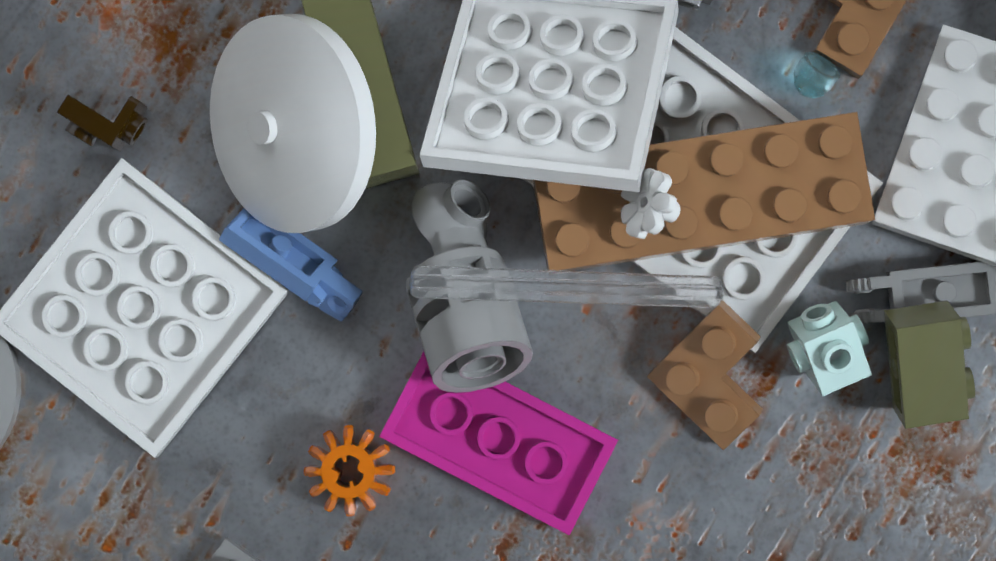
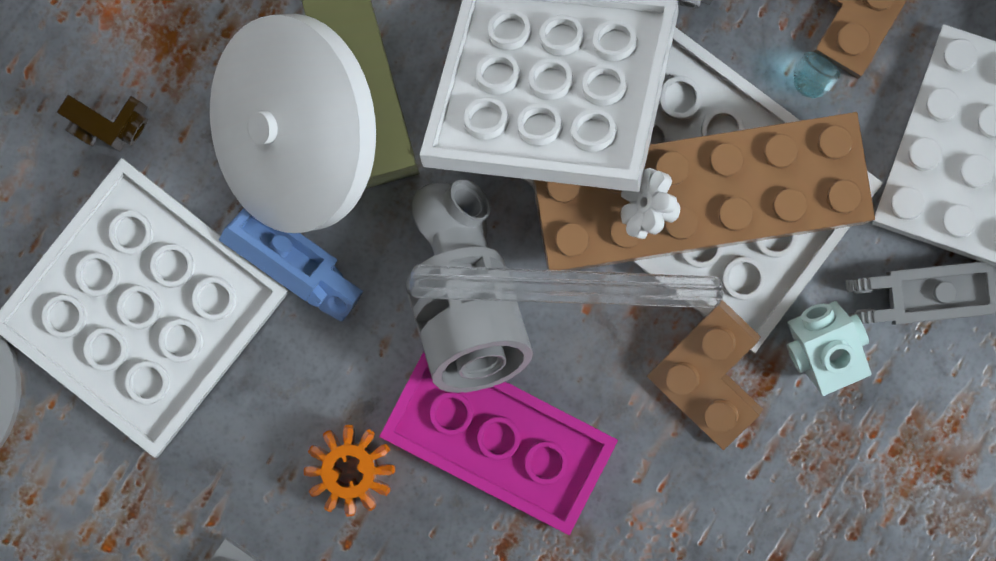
olive brick [884,300,975,429] -> none

